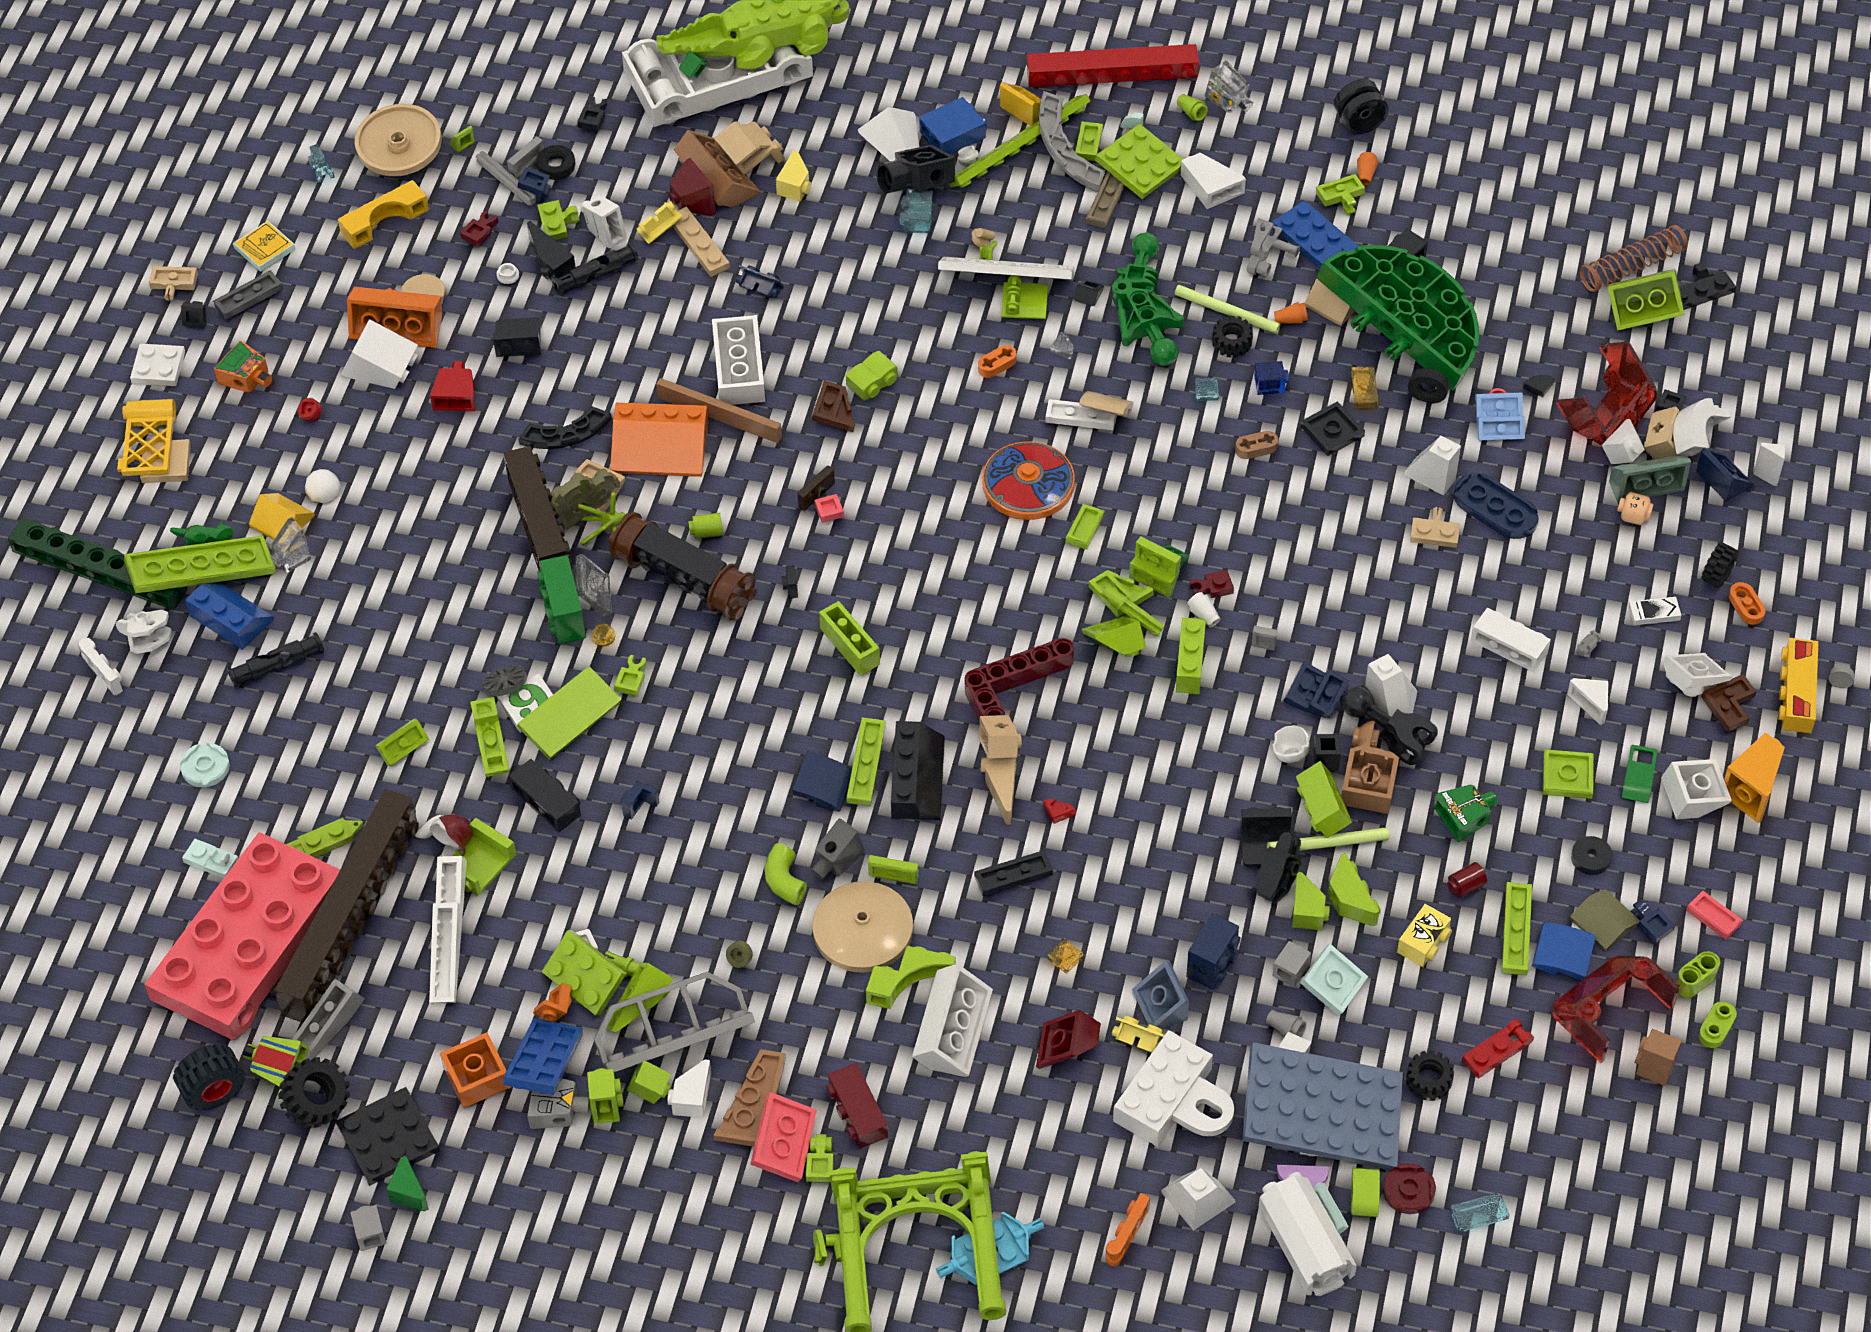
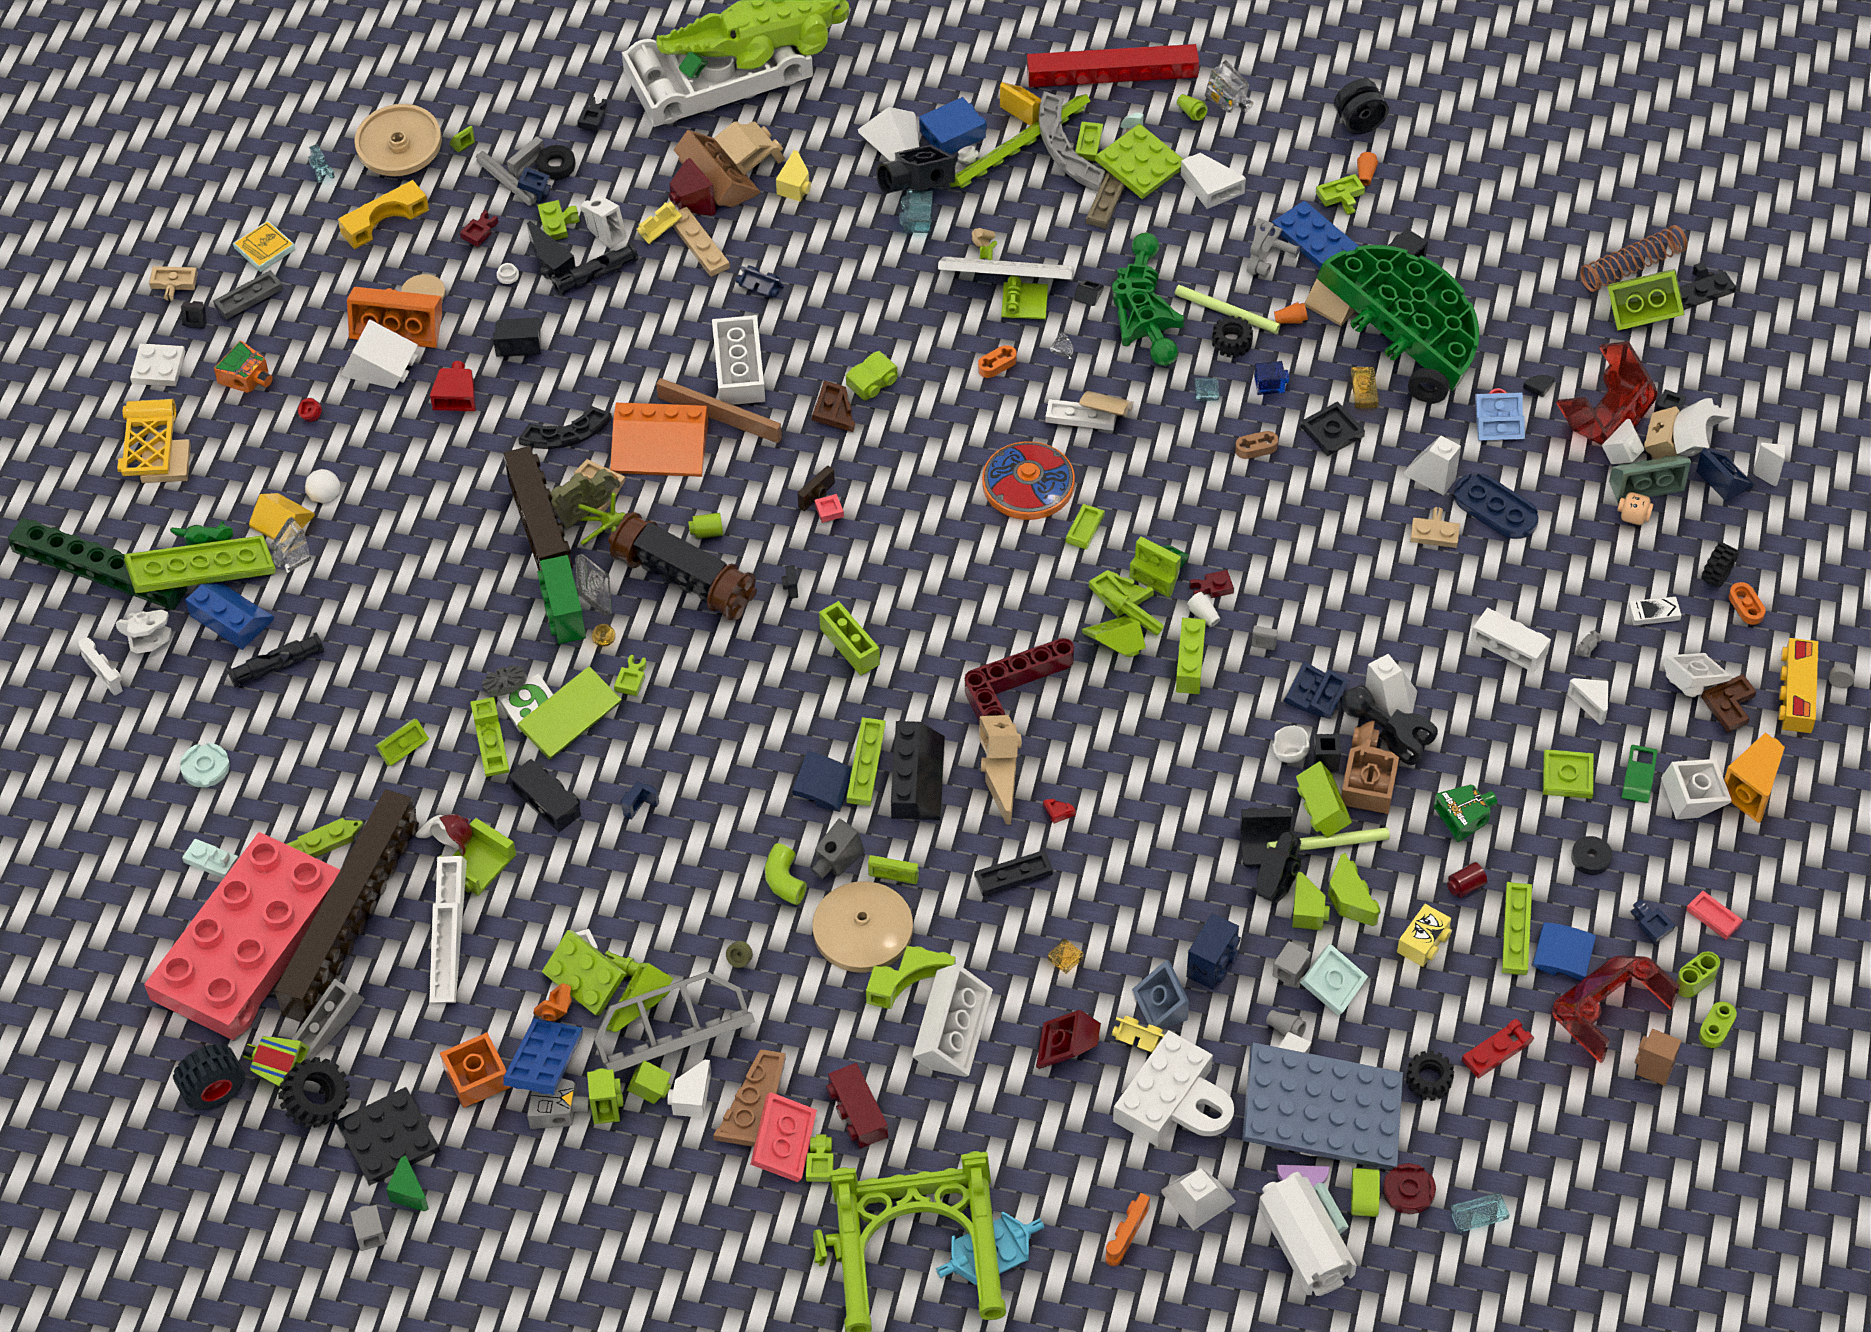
olive slope [1569,889,1640,952] -> none

